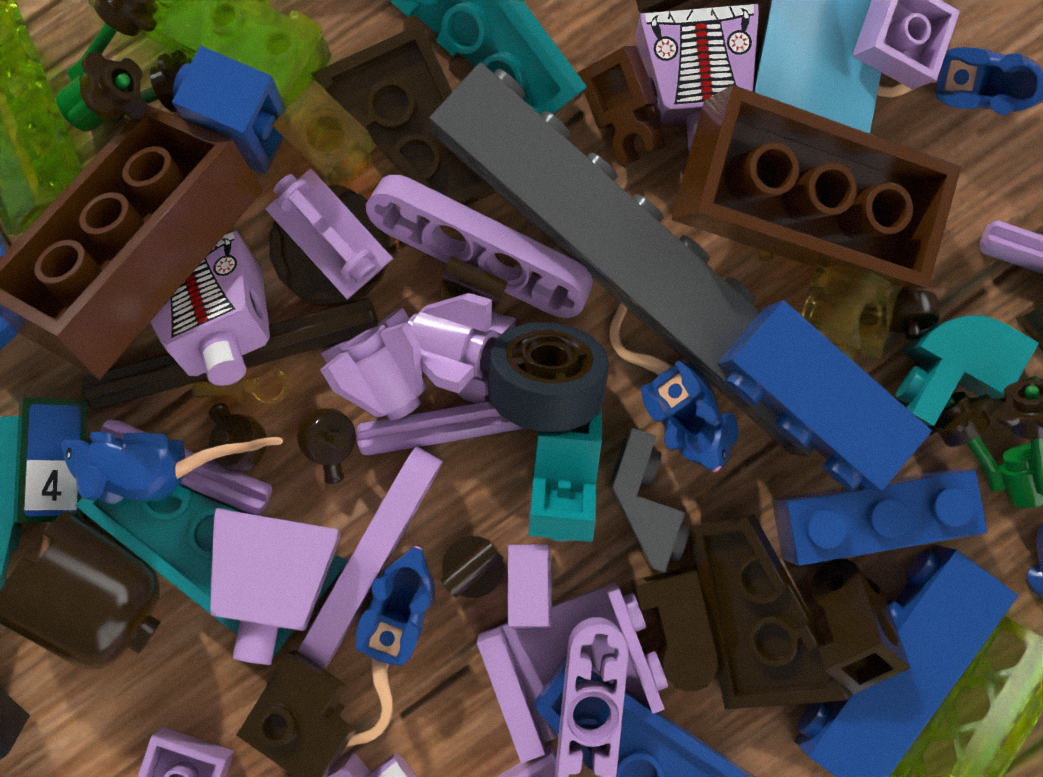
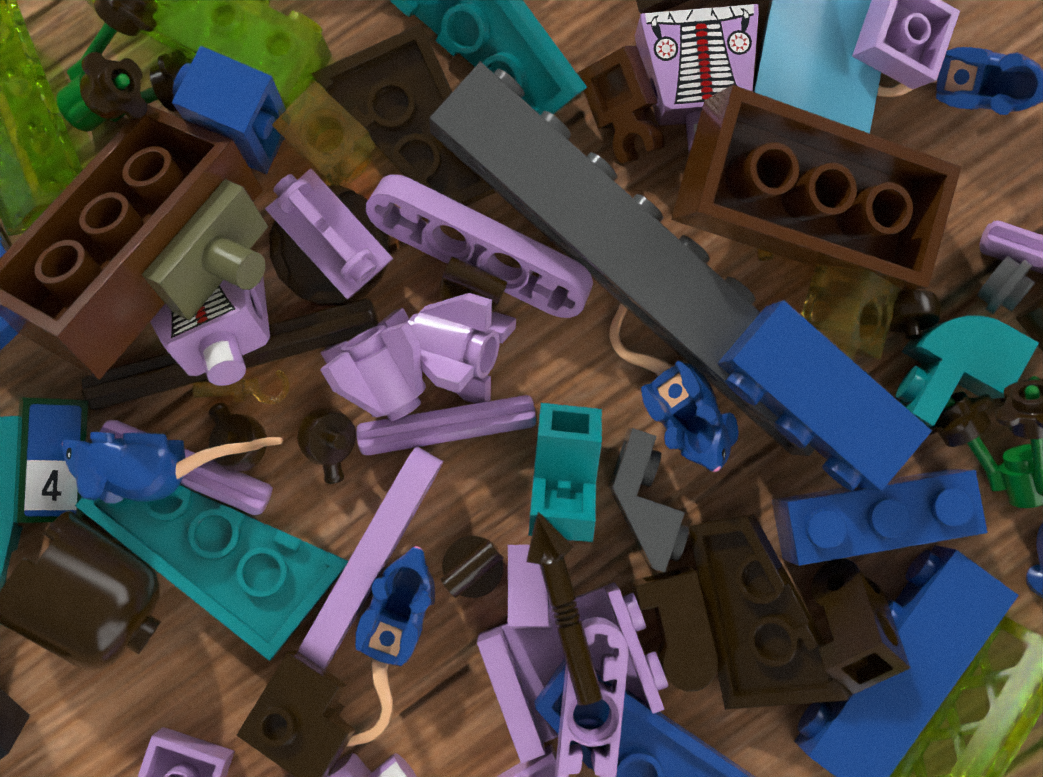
lavender torso [210,508,341,665] -> none
black wheel [487,322,609,432] -> none
none -> olive tile [142,179,268,321]
none -> dark brown piece [526,512,603,705]
none -> dark grey plate [976,256,1035,315]

